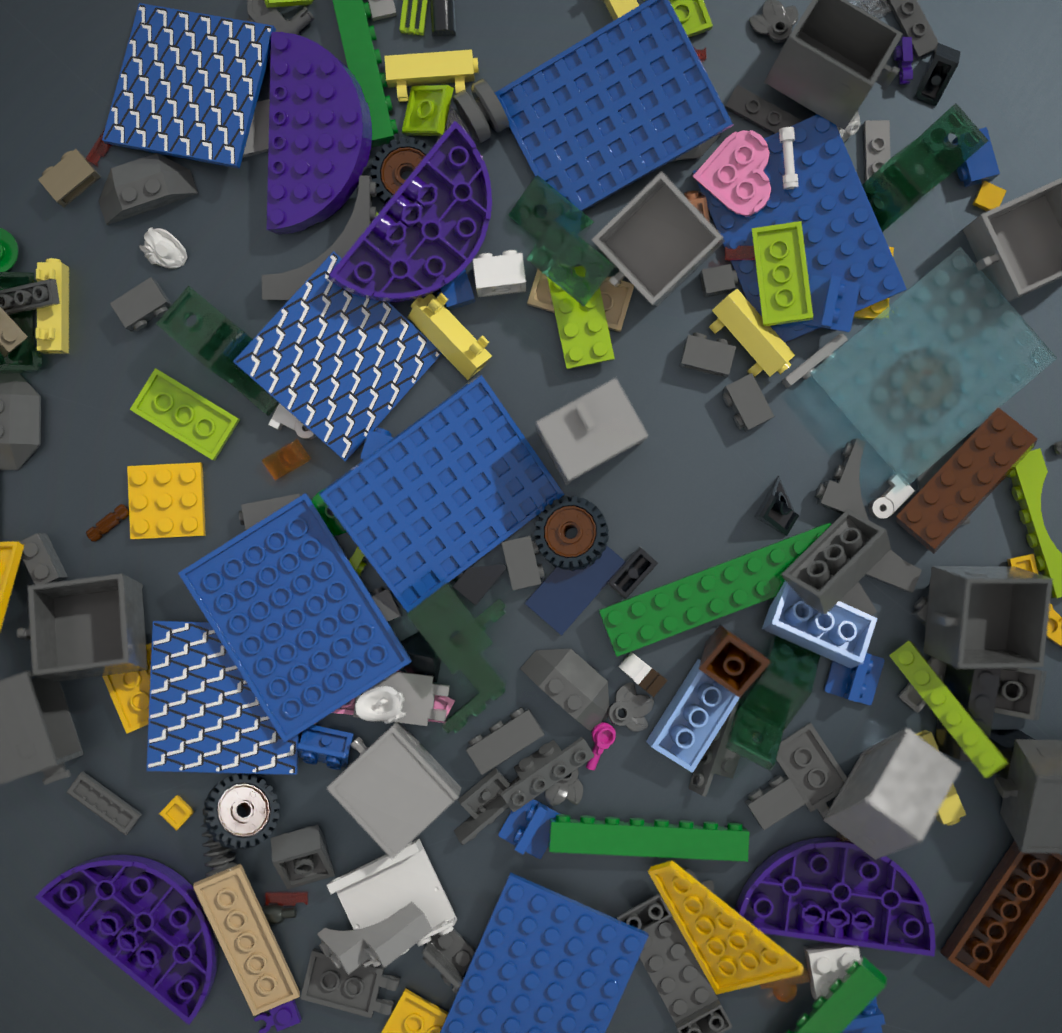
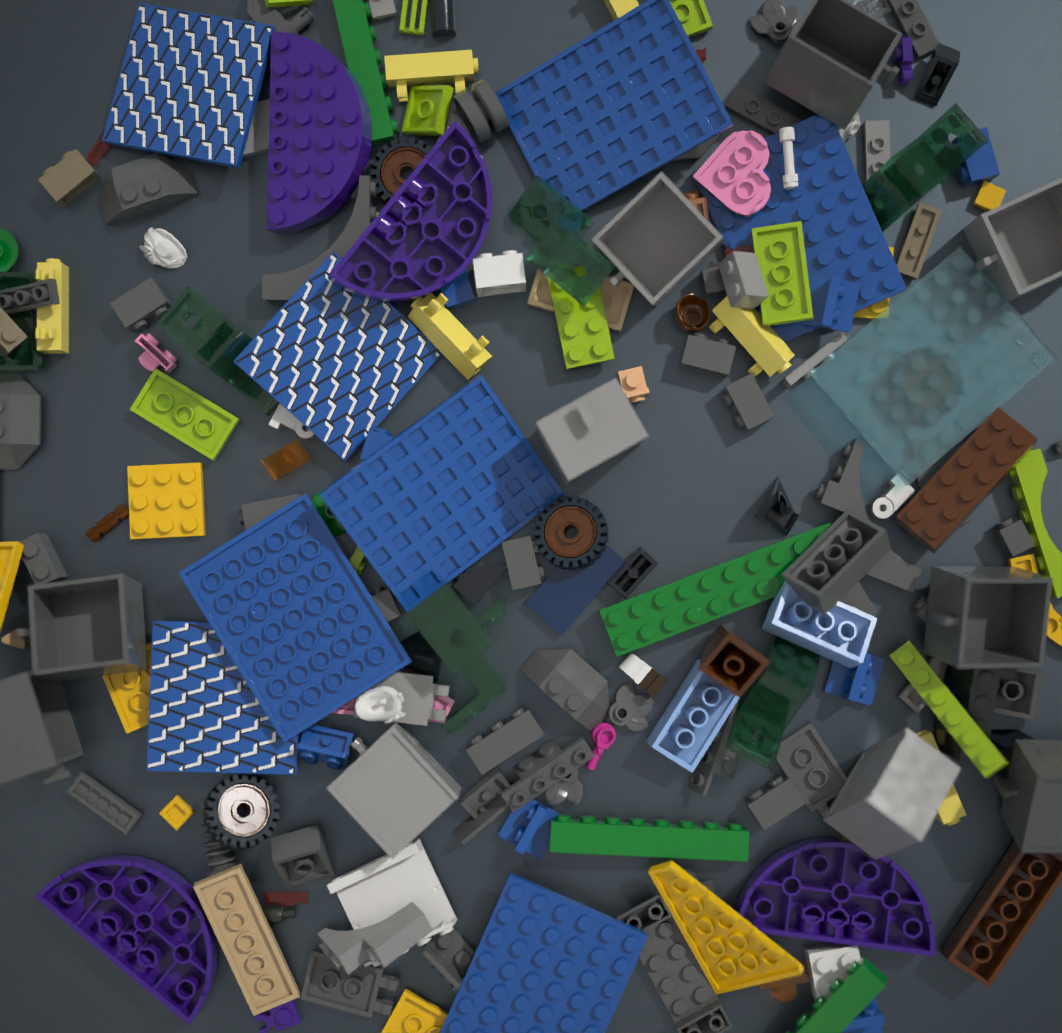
none -> tan slope [1,626,31,649]
none -> bright pink piece [134,333,178,373]
none -> light nougat bracket [618,366,650,403]
none -> reddish brown hair [674,293,711,333]
none -> light grey brick [718,251,769,309]
none -> dark tan plate [896,202,942,280]
none -> dark grey brick [992,518,1035,557]

